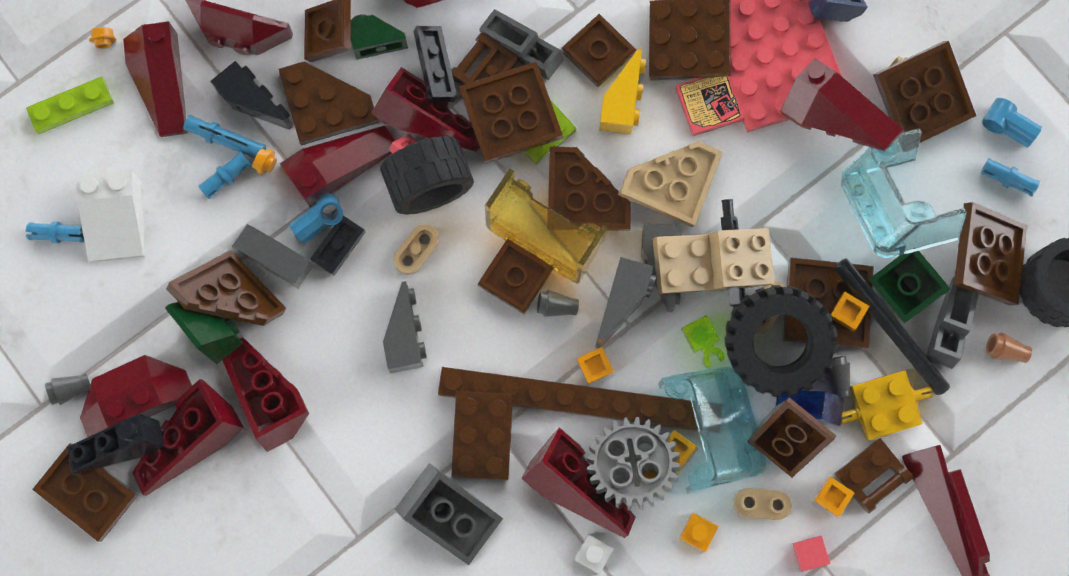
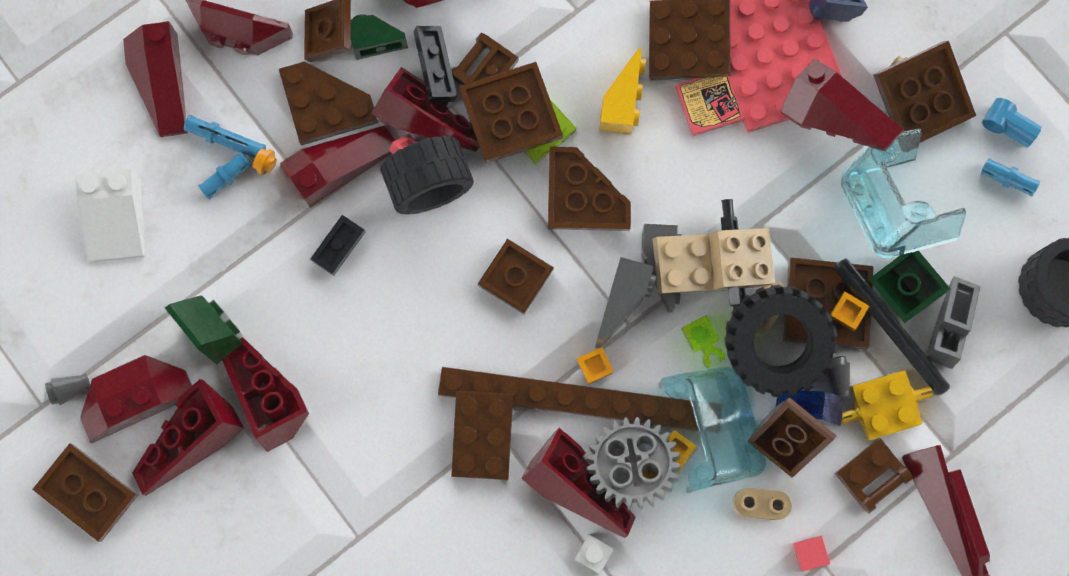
dark azure pin [25,222,84,244] -> none
lime plate [26,76,114,134] -> none
black slope [67,413,165,474] -> none
light orange plate [89,27,116,48] -> none
reddish brown plate [166,250,286,326] -> none
black slope [210,61,292,129] -> none
dark grey slope [232,224,314,289] -> none
dark azure piece [289,193,343,245] -> none
dark grey slope [383,281,427,373] -> none
tan plate [393,224,439,275] -> none
dark grey slope [395,463,503,565] -> none
dark grey slope [479,9,564,81] -> none
clear yellow windscreen [485,168,608,283] -> none
dark grey cone [537,289,579,317] -> none
reddish brown tile [561,14,636,87] -> none
tan plate [618,141,722,227] -> none
light orange plate [679,513,719,552] -> none
light orange plate [813,477,854,517] -> none
reddish brown plate [954,202,1027,305] -> none
nougat cone [986,332,1032,363] -> none

